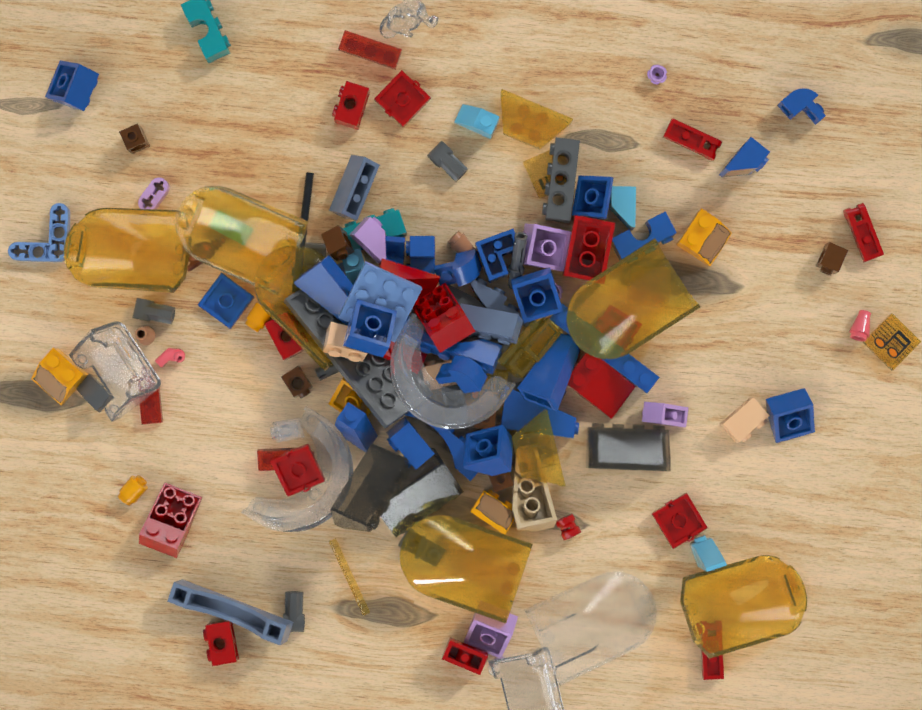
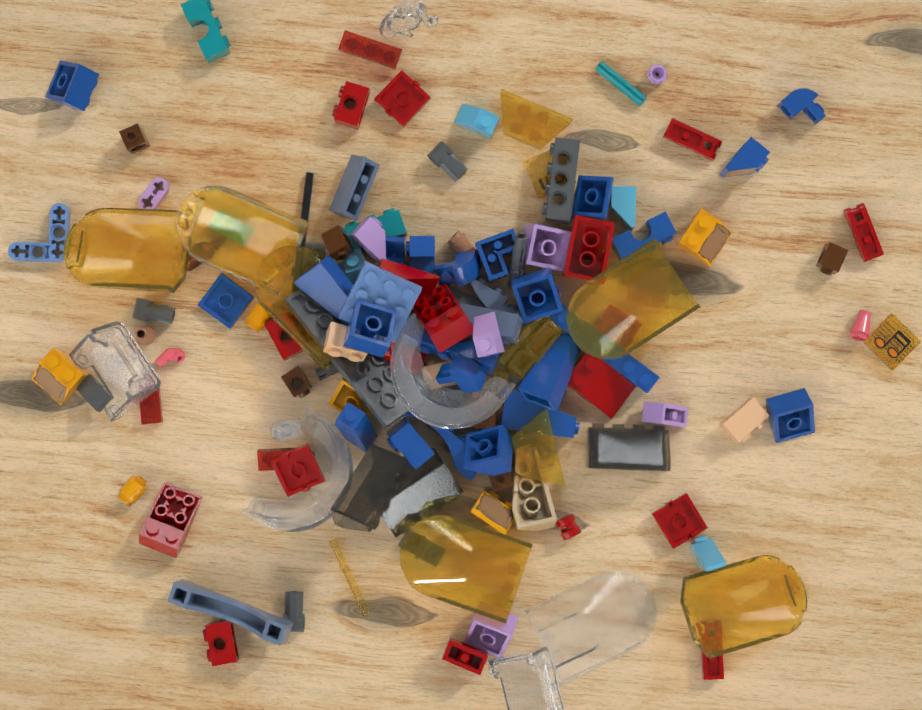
none -> lavender slope [473,312,505,358]
none -> teal axle [595,61,646,106]

